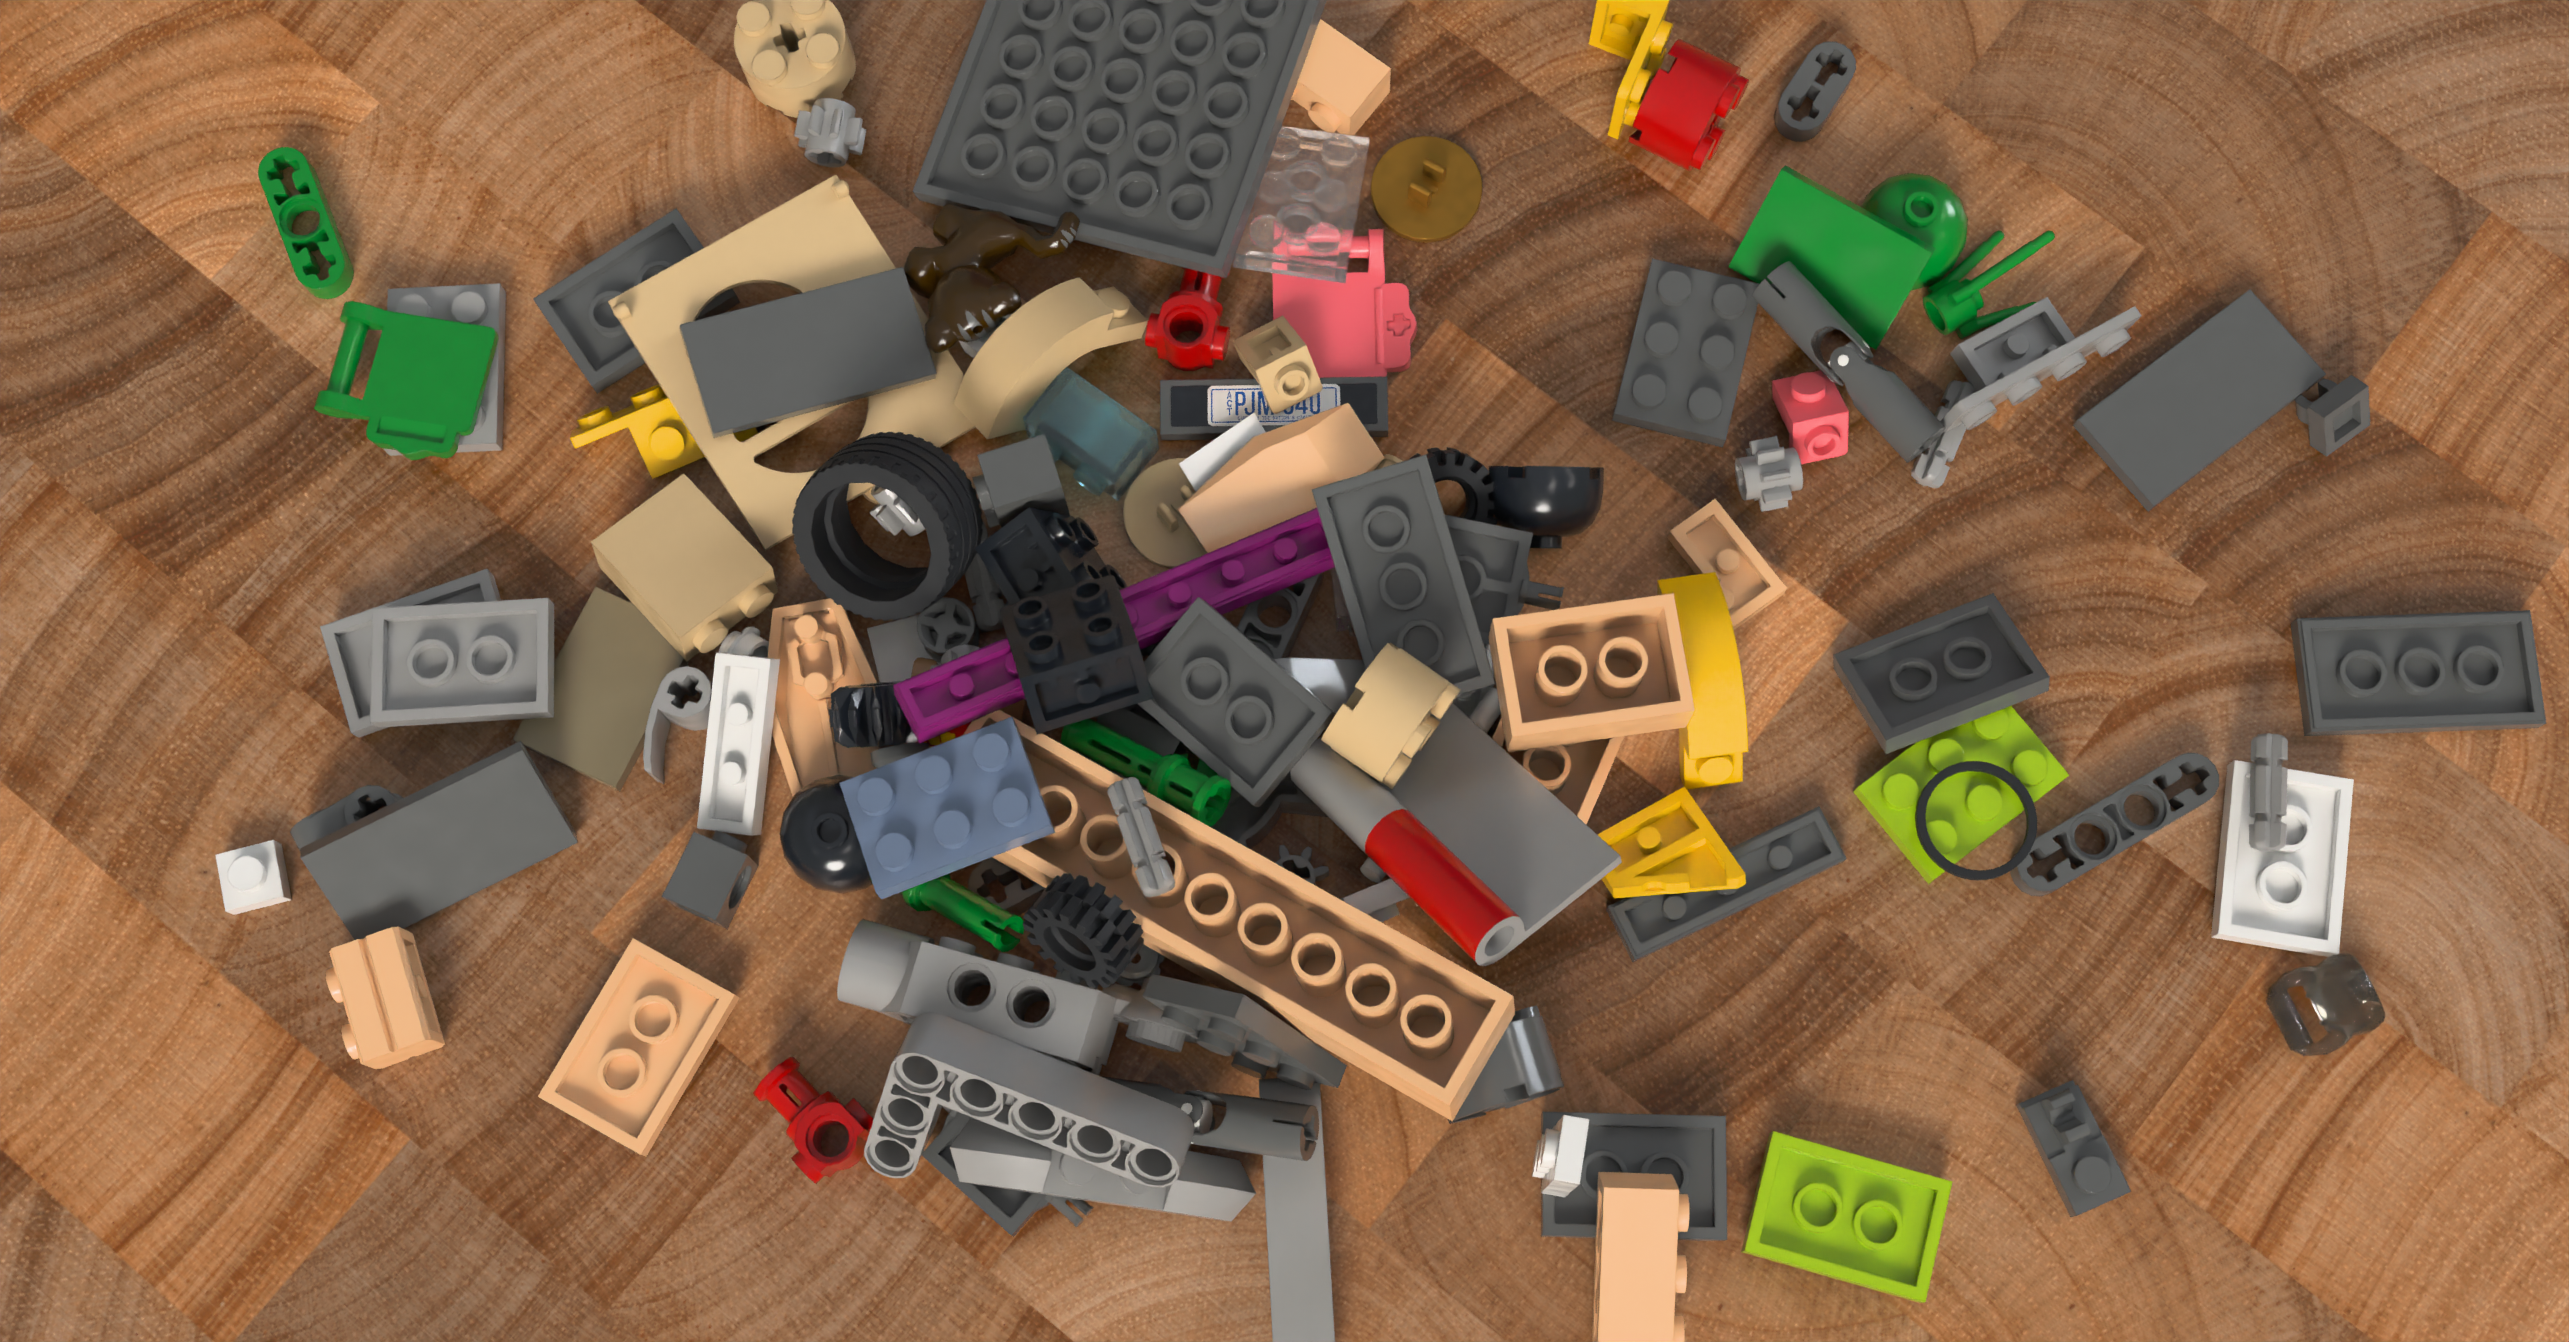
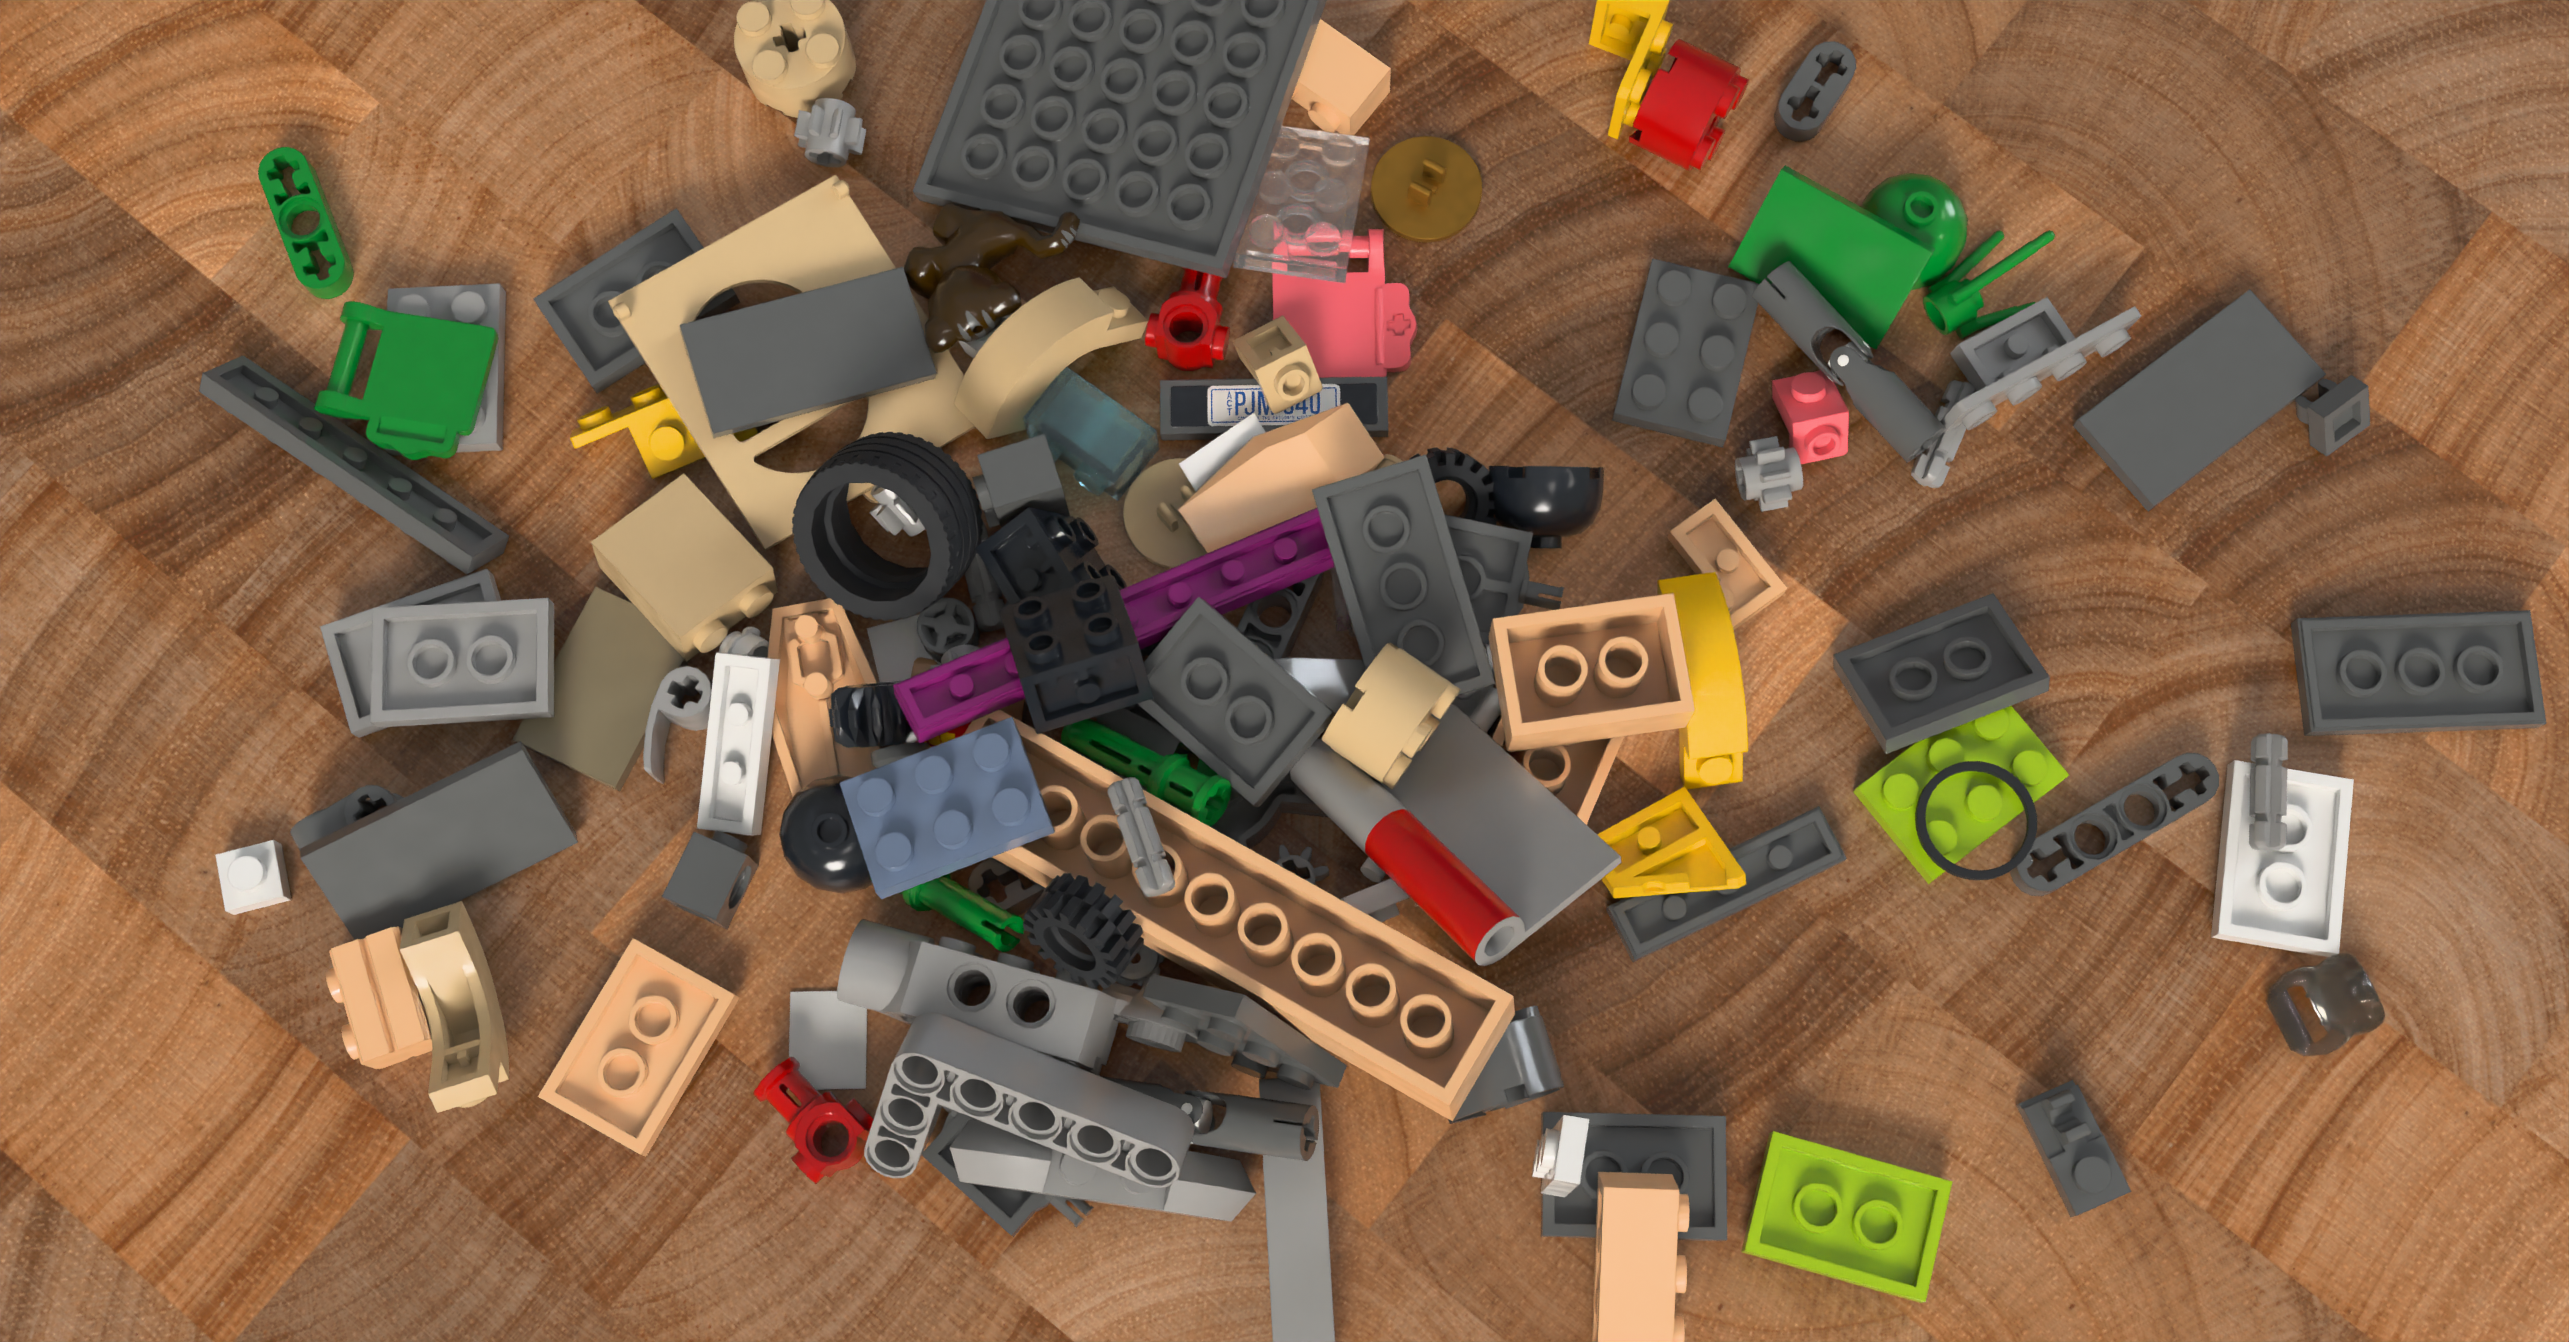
none -> dark grey plate [199,355,509,575]
none -> tan arch [400,901,509,1113]
none -> white sticker [788,991,867,1090]

